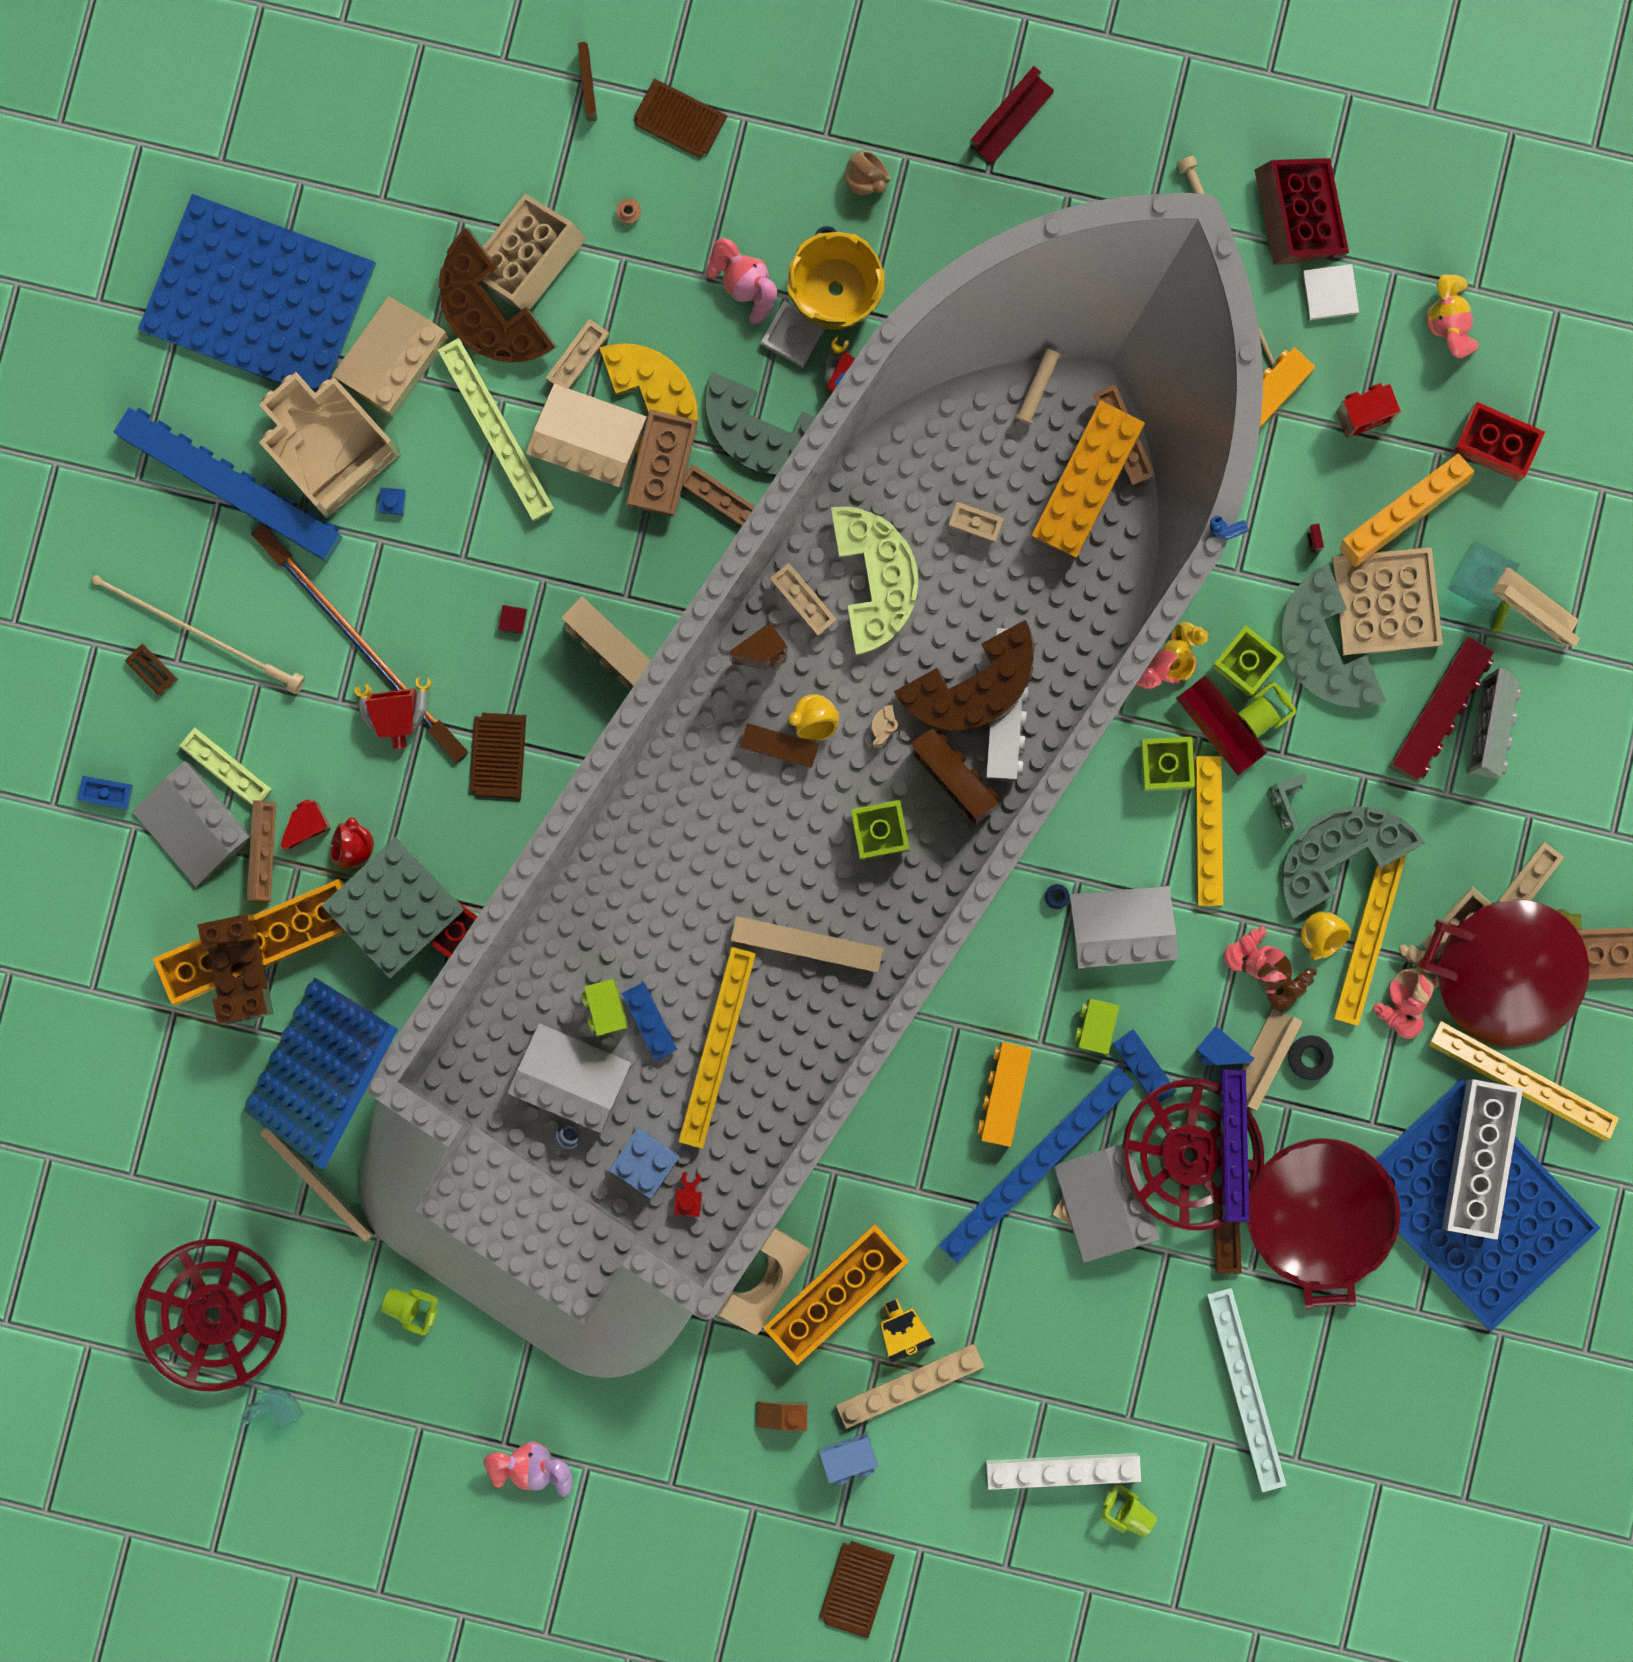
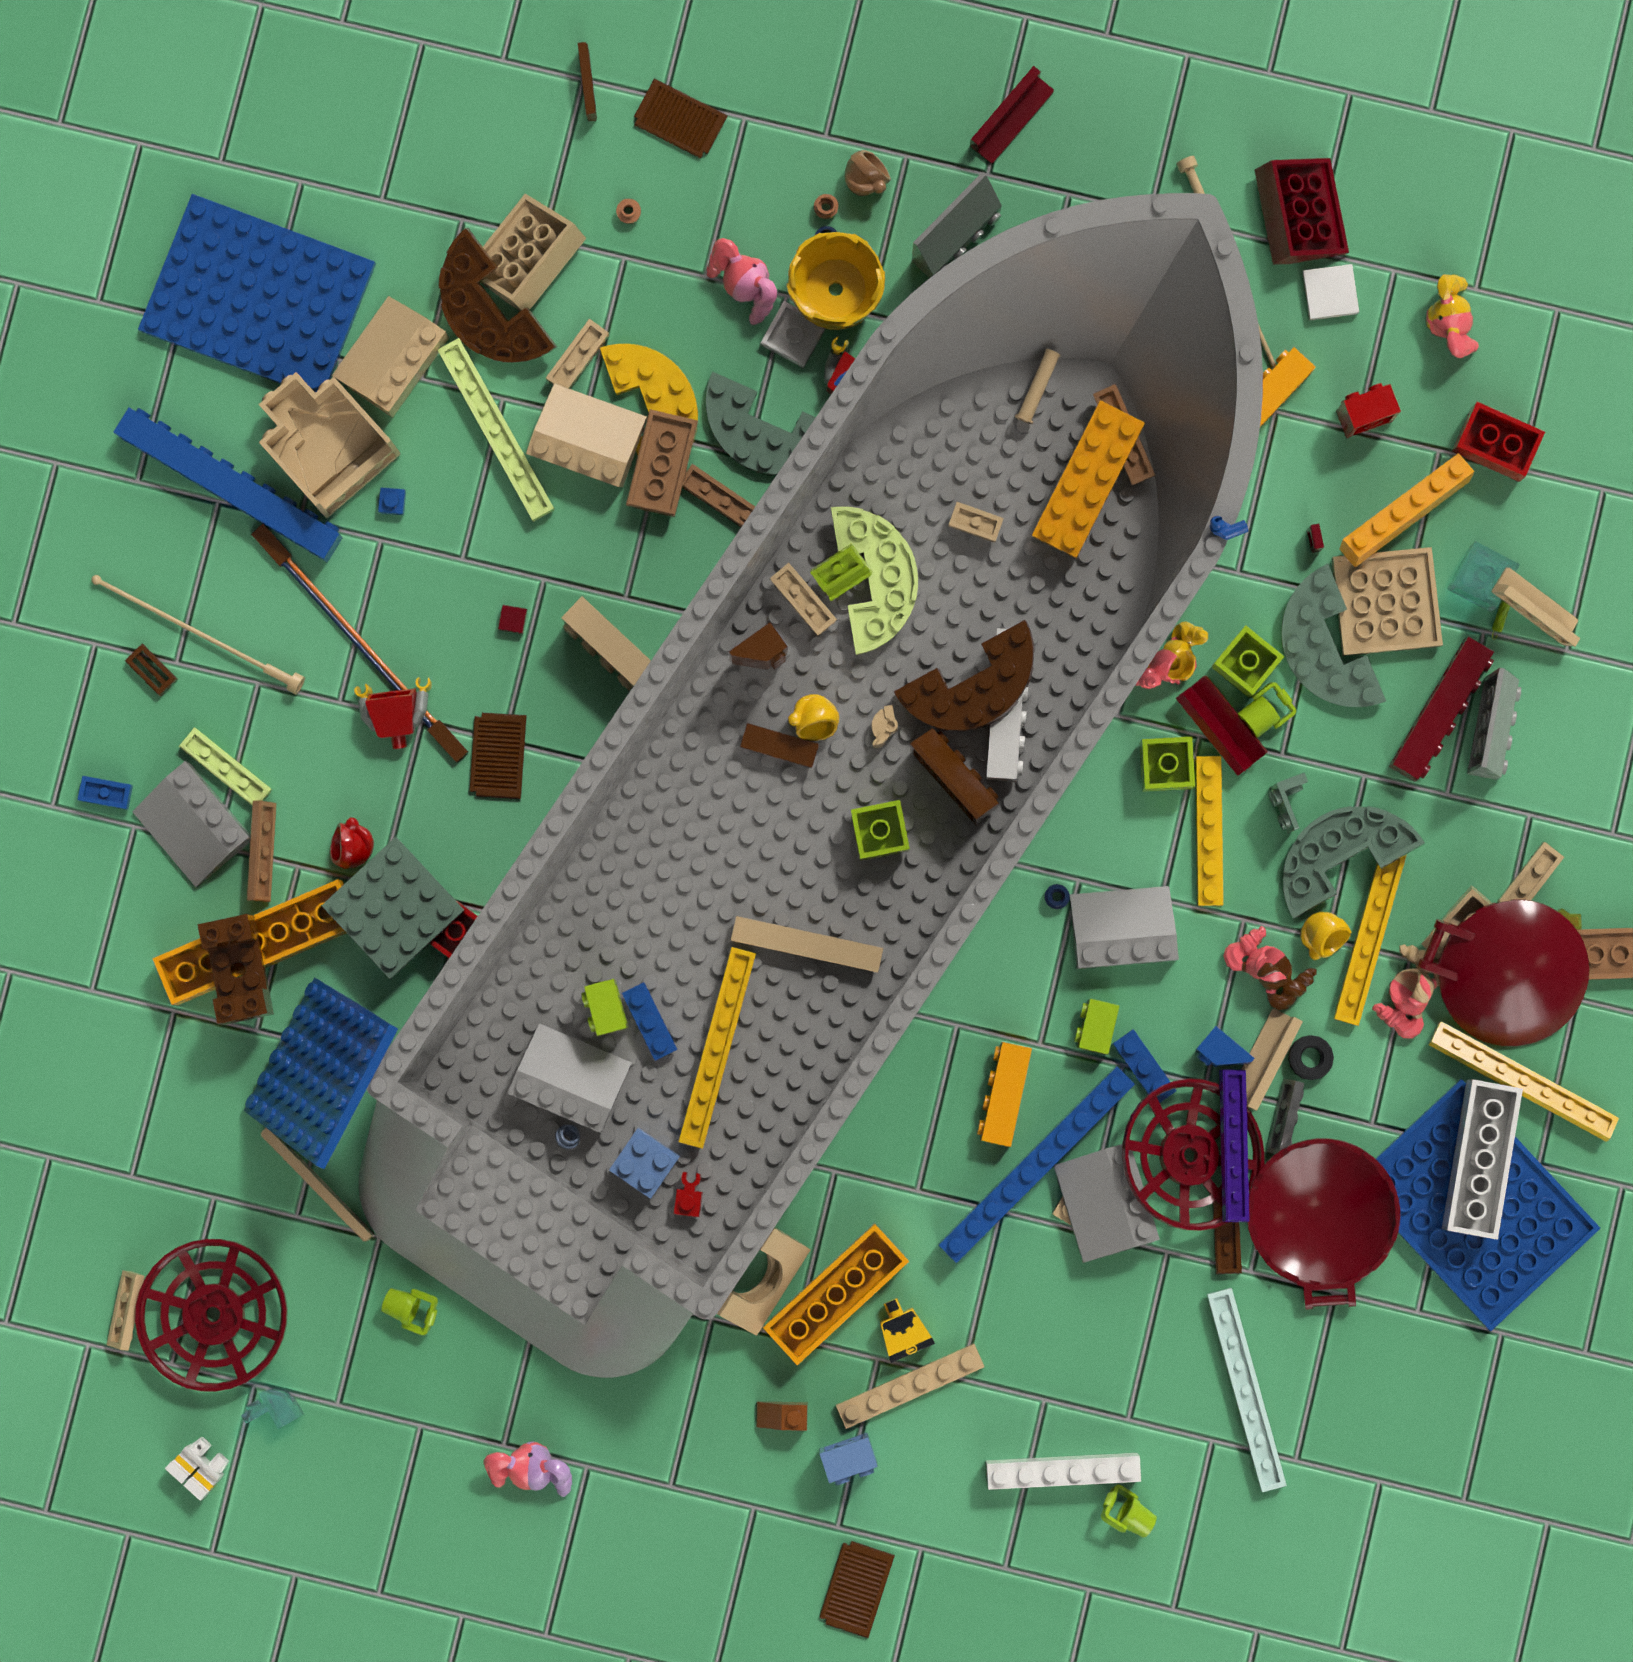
red slope [281,799,331,851] -> none
none -> tan plate [107,1270,145,1351]
none -> white hips [165,1437,229,1501]
none -> lime plate [810,543,872,601]
none -> nougat plate [814,194,838,219]
none -> light grey slope [912,172,1002,278]
none -> flat silver plate [1266,1079,1304,1154]

